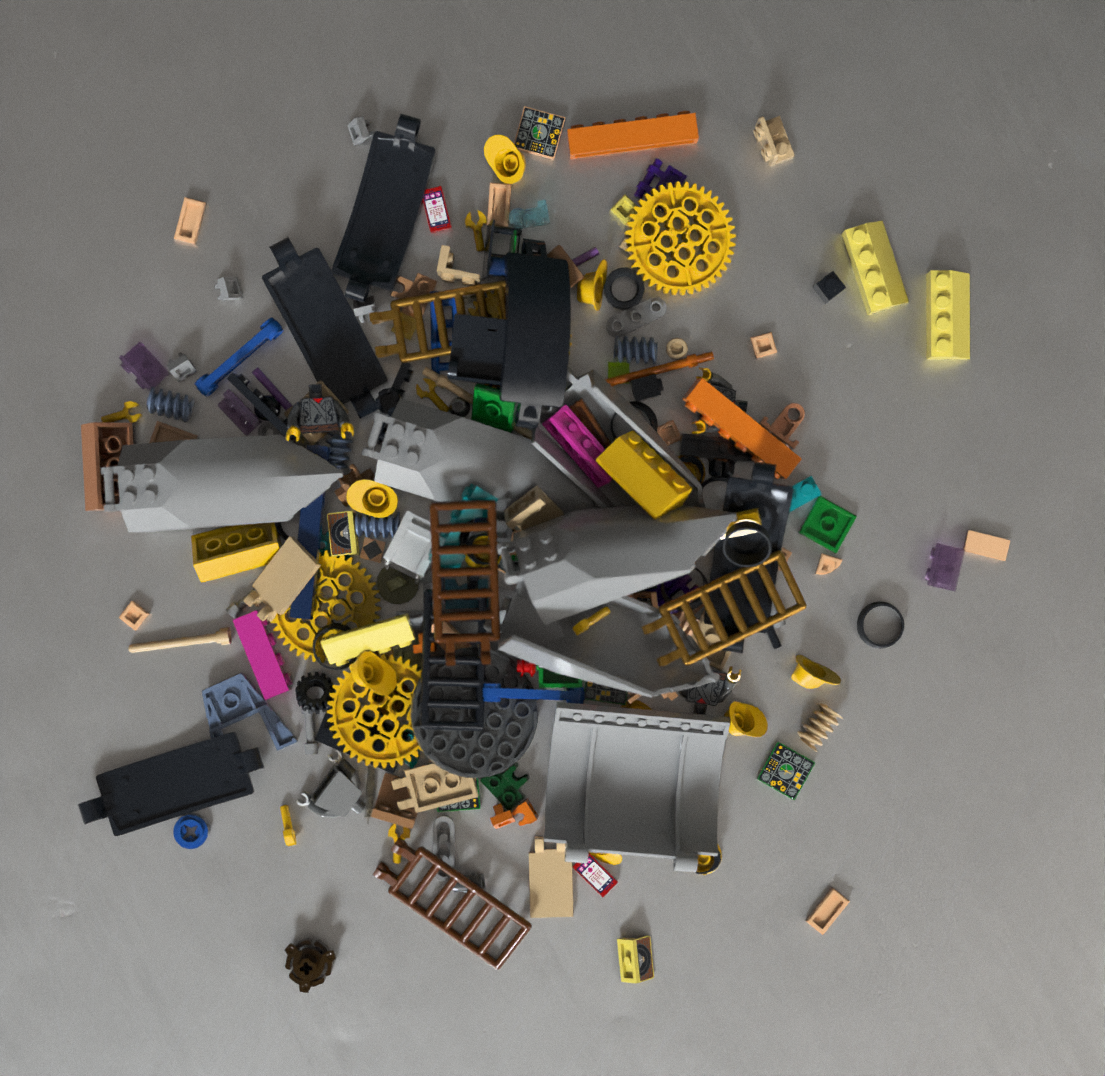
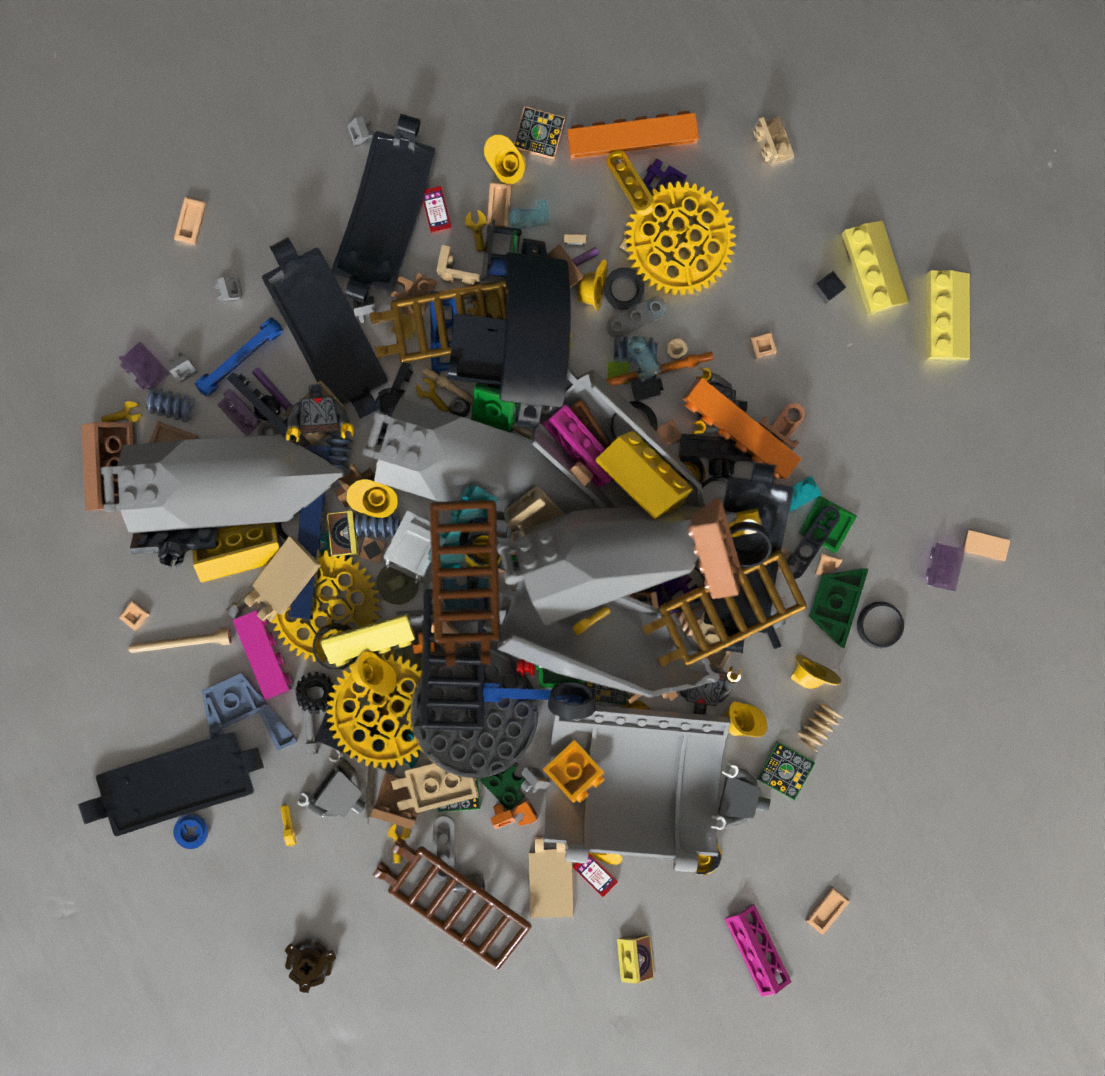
light yellow tile [610,194,638,224] -> none
none -> black plate [130,527,219,568]
none -> light grey tile [521,767,551,793]
none -> light orange plate [543,740,606,803]
none -> black tyre [548,682,596,720]
none -> tan tile [564,234,586,246]
none -> light nougat tile [570,460,593,486]
none -> yellow plate [606,150,656,215]
none -> clear light blue leg [628,336,661,382]
none -> slope [688,498,741,599]
none -> dark grey torso [711,762,771,830]
none -> dark pink fence [725,904,791,997]
none -> black beam [787,505,840,579]
none -> dark green wing [808,568,869,648]

